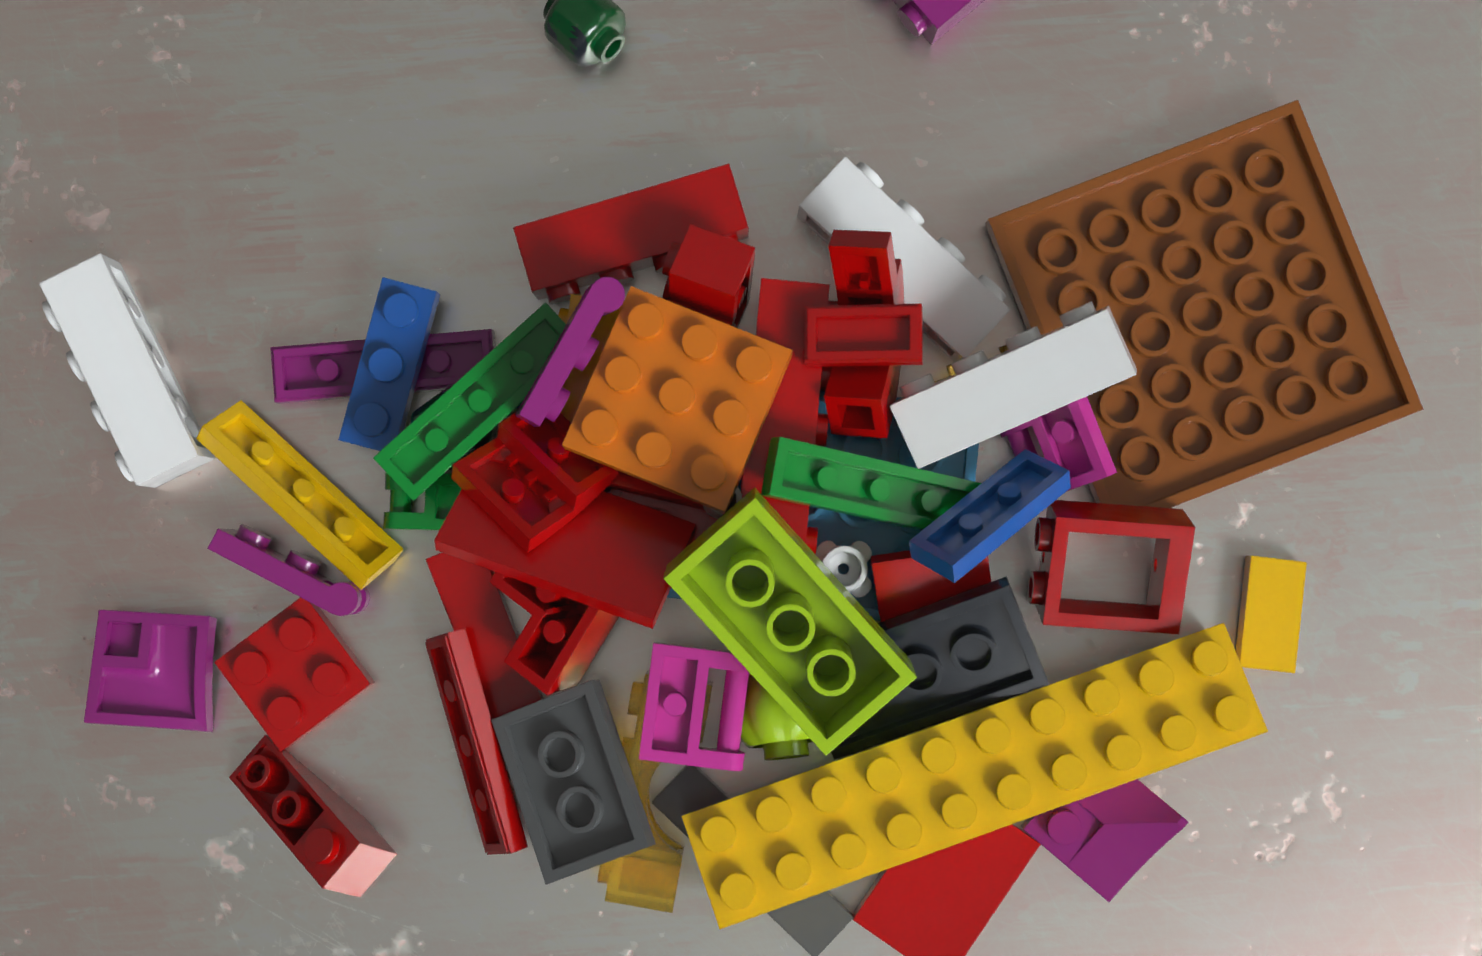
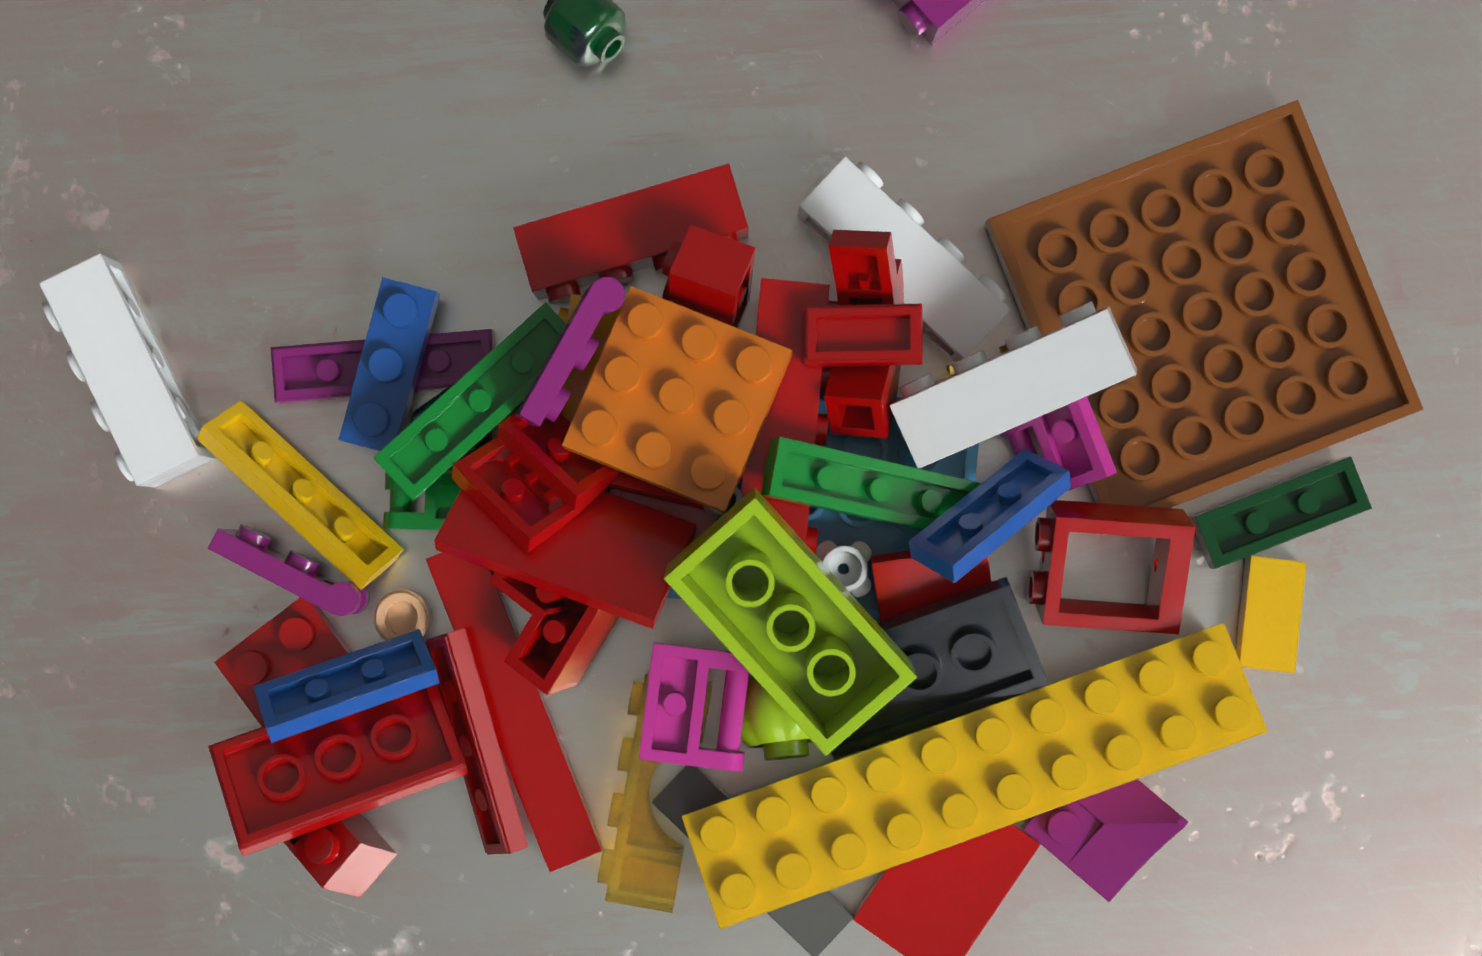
magenta plate [84,610,217,732] -> none
dark grey plate [491,679,656,885] -> none
none -> red tile [208,685,468,857]
none -> blue plate [253,629,439,743]
none -> light nougat tile [374,590,433,641]
none -> dark green plate [1189,456,1372,569]

